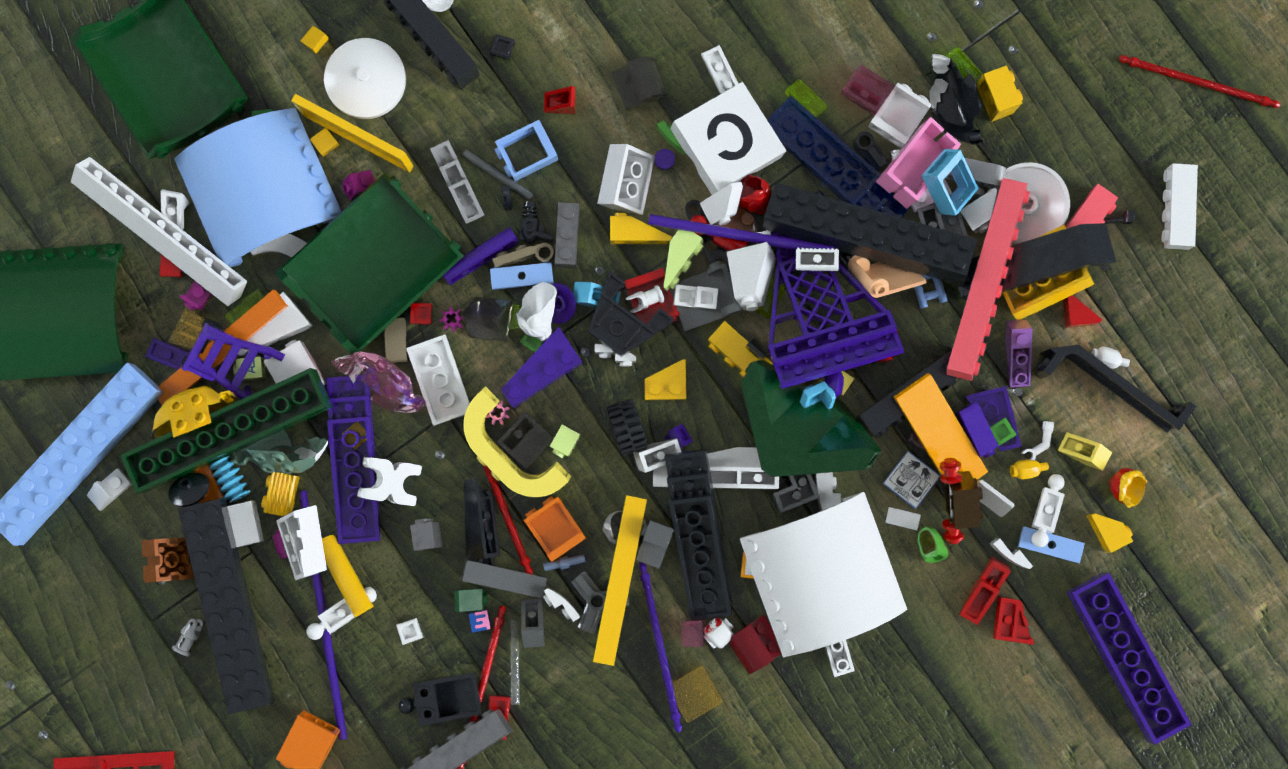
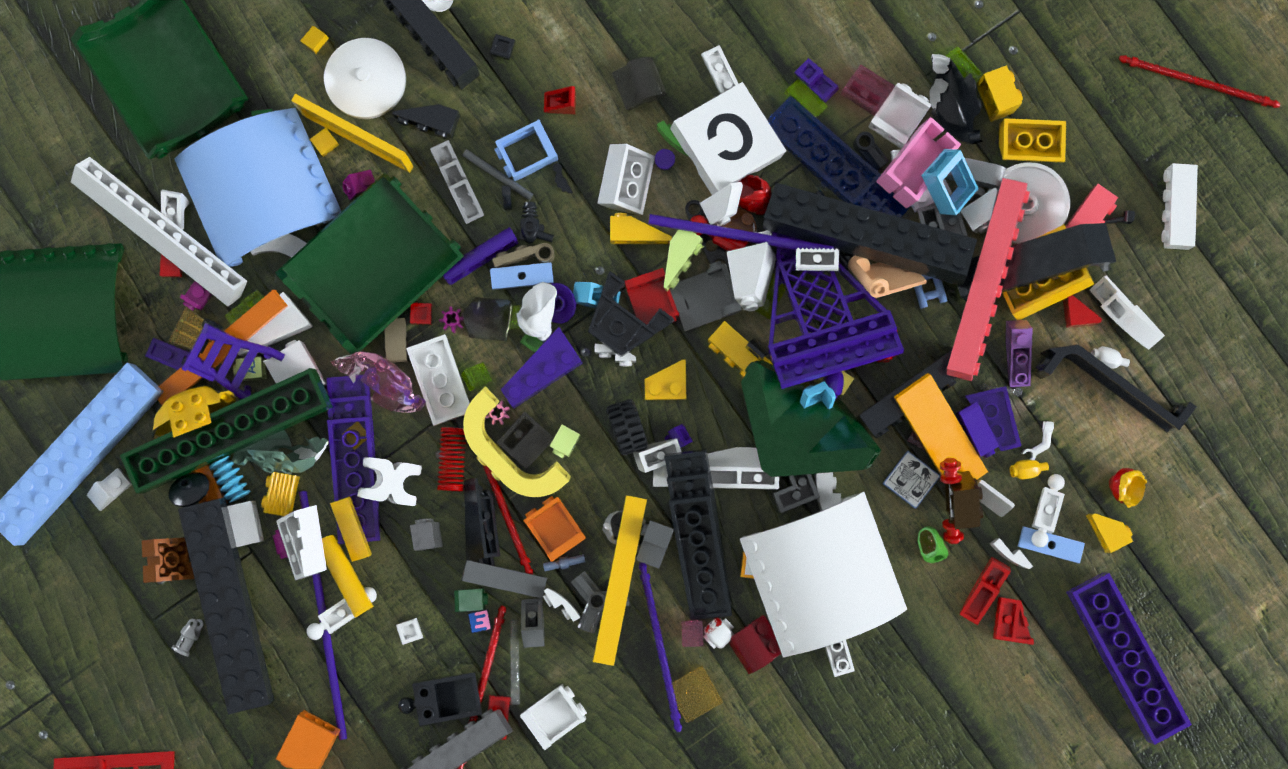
flat silver brick [555,202,580,269] -> none
white piece [625,285,664,313] -> none
white slope [673,284,718,309] -> none
white sticker [885,507,921,530] -> none
bright green tile [990,417,1016,446] -> none
light yellow slope [1058,432,1112,471] -> none
none -> yellow slope [330,496,372,562]
none -> black slope [392,104,460,139]
none -> red piece [437,427,466,491]
none -> clear neon green slope [461,362,492,391]
none -> white panel [520,684,587,750]
none -> black piece [553,163,573,194]
none -> dark purple slope [794,58,839,103]
none -> yellow slope [999,118,1066,162]
none -> white slope [1090,275,1165,350]

